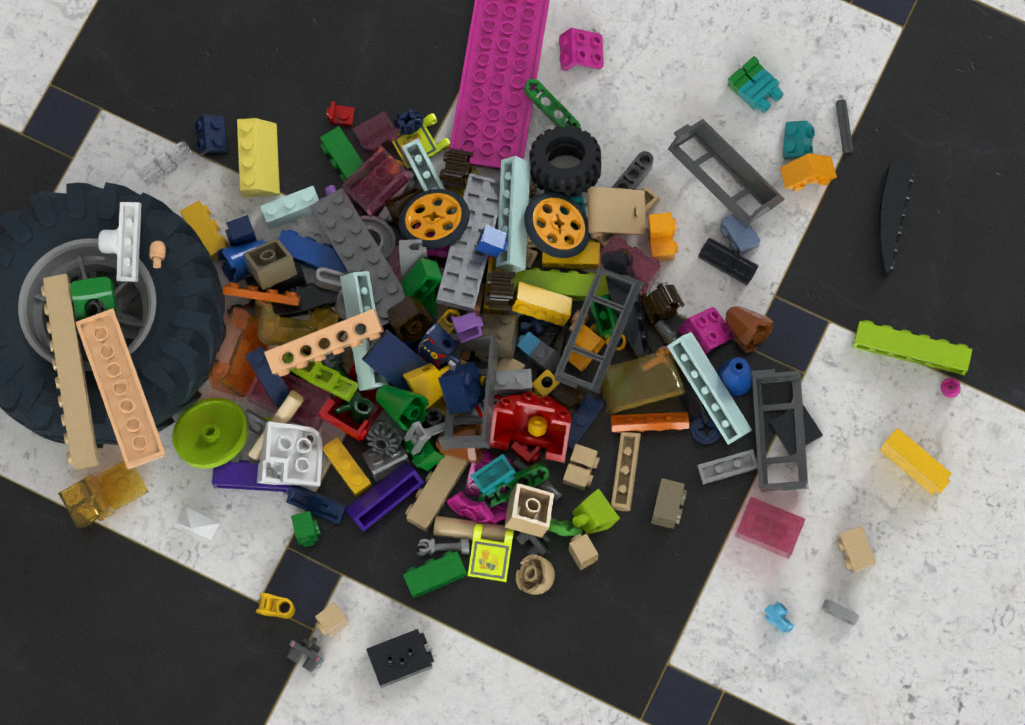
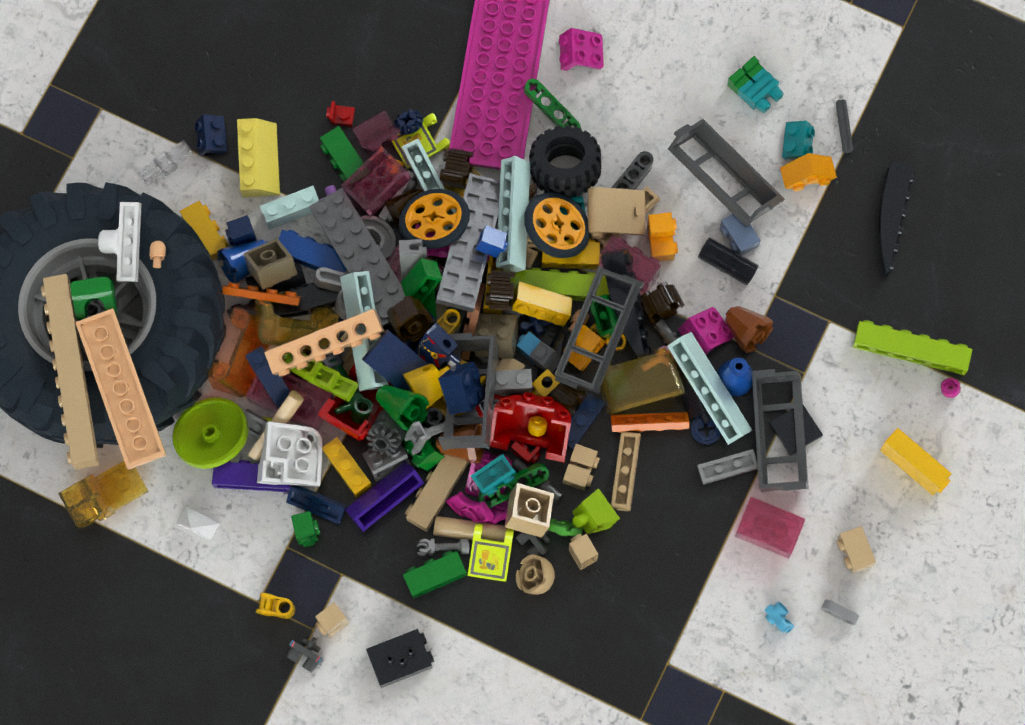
medium lavender window [451,312,484,343] -> none
dark tan brick [651,478,687,529] -> none

